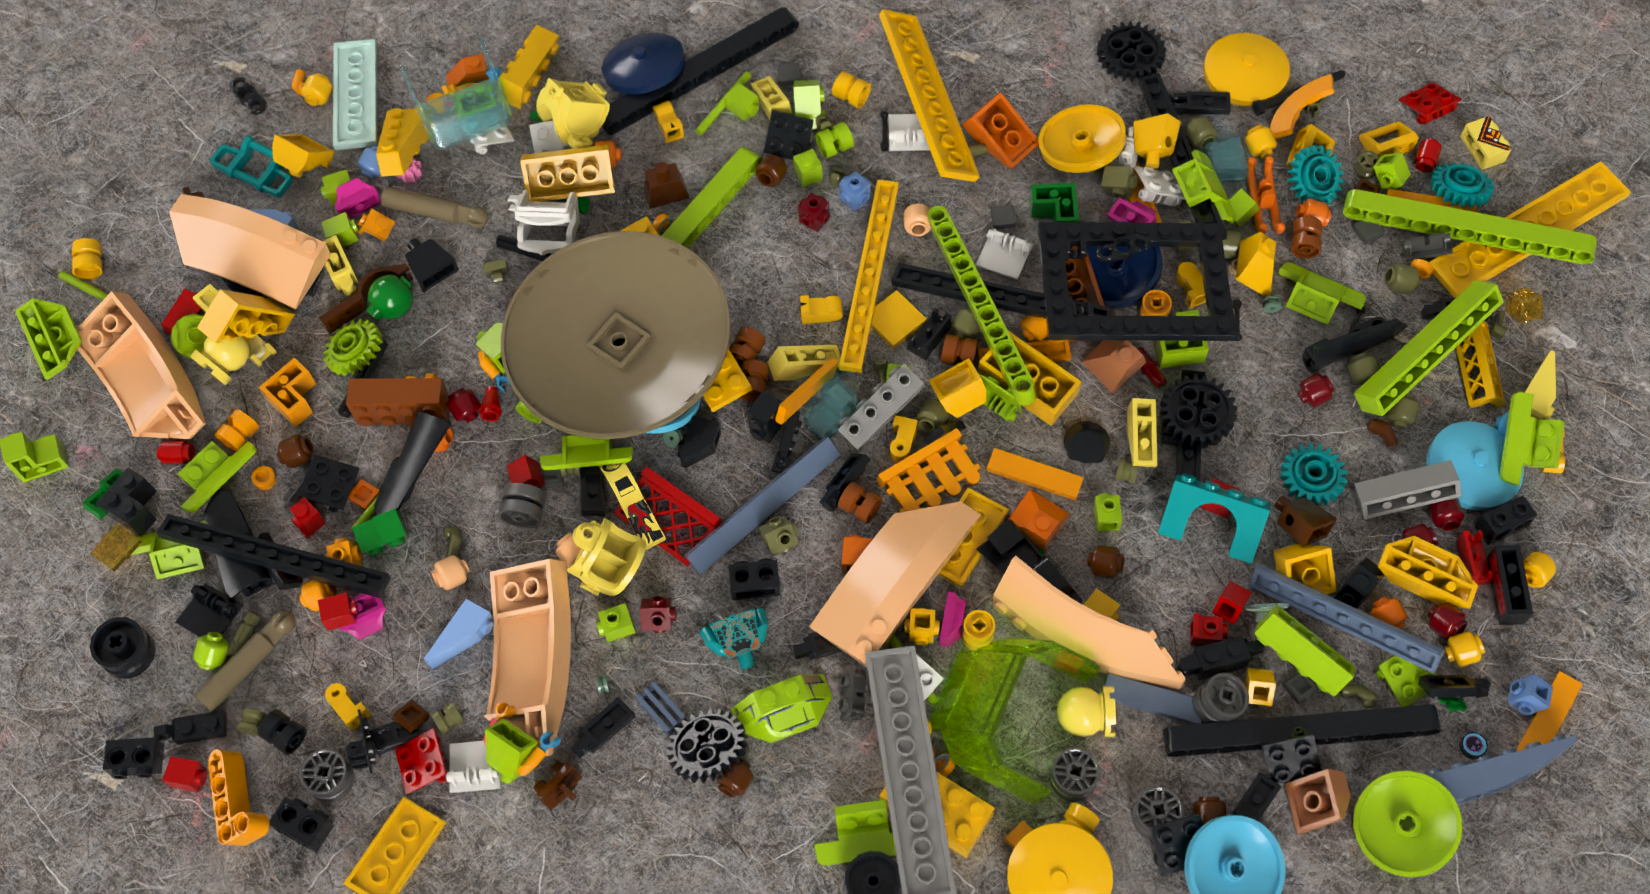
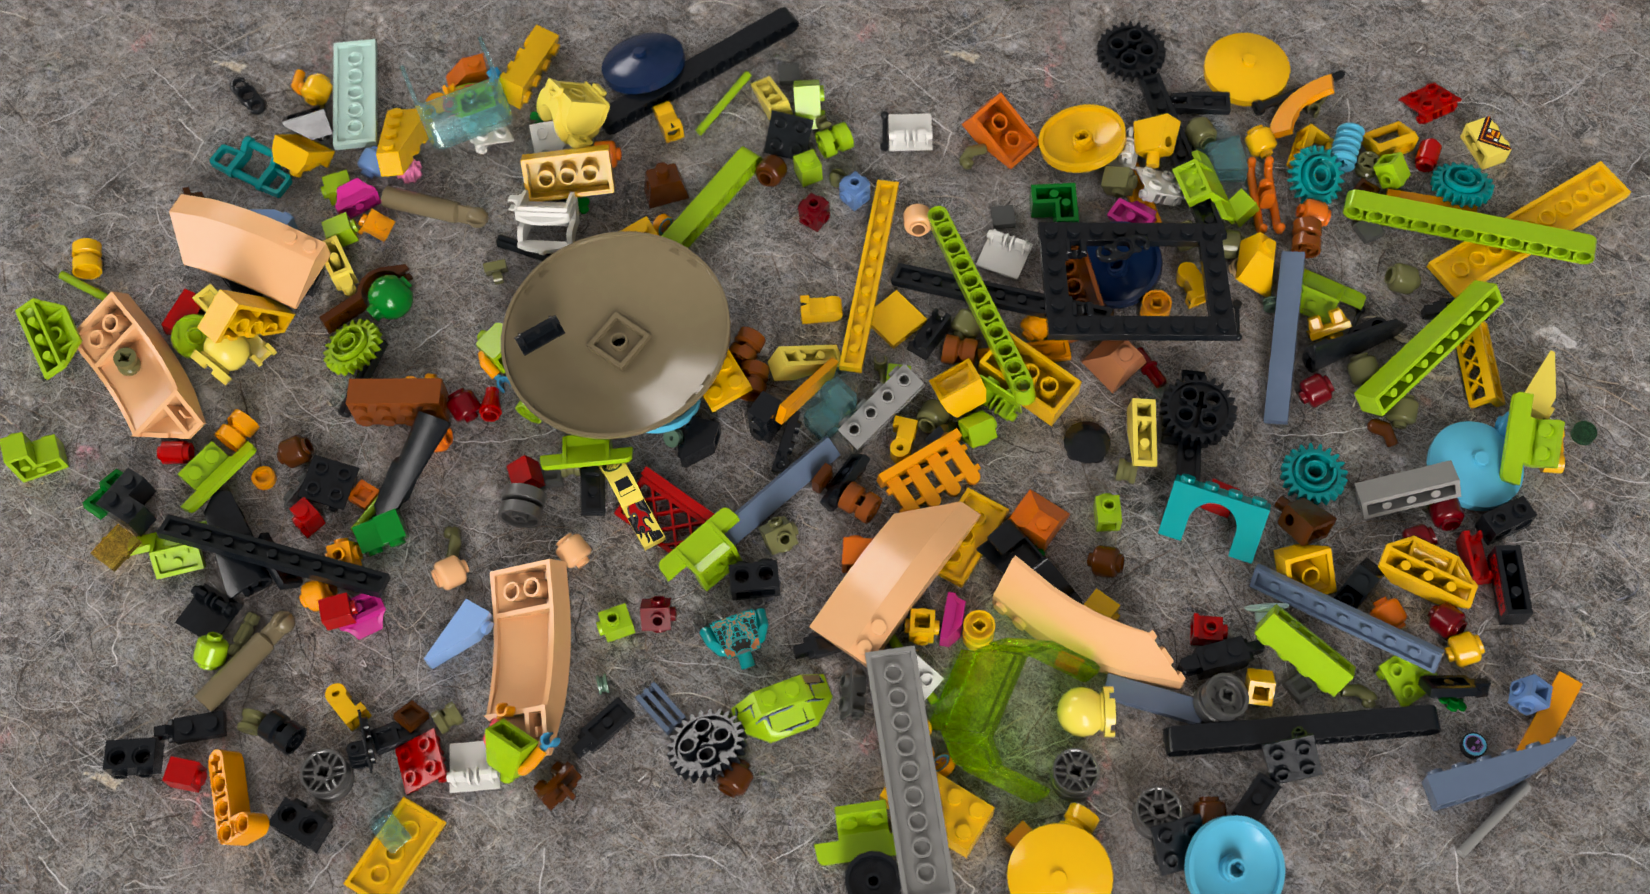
black wheel [90,617,156,679] -> none
light orange brick [259,358,316,428] -> none
black torso [405,238,459,293] -> none
light yellow animal [567,518,646,596] -> none
lime brick [725,83,759,122] -> none
yellow wheel [832,71,871,109] -> none
yellow plate [879,9,980,182] -> none
light orange tile [986,448,1084,501] -> none
lime brick [1155,309,1209,369] -> none
red brick [1212,581,1252,625] -> none
nougat slope [1285,769,1351,834] -> none
lime dish [1353,771,1463,877] -> none
dark grey hinge [1403,232,1453,262] -> none
light orange tile [1410,259,1434,279] -> none
olive hand [1490,310,1508,340] -> none
clear yellow brick [1506,288,1543,323] -> none
yellow head [1523,552,1556,588] -> none
none -> olive wheel [113,347,141,376]
none -> slope [282,104,333,142]
none -> clear light blue bracket [369,809,411,853]
none -> black hinge [514,315,565,356]
none -> lime plate [659,507,743,592]
none -> reddish brown tile [812,463,833,494]
none -> lime brick [958,410,998,449]
none -> sand blue tile [1264,251,1305,425]
none -> yellow hips [1306,307,1352,341]
none -> medium azure piece [1330,123,1365,173]
none -> light grey bar [1456,781,1531,858]
none -> clear green tile [1571,421,1597,446]

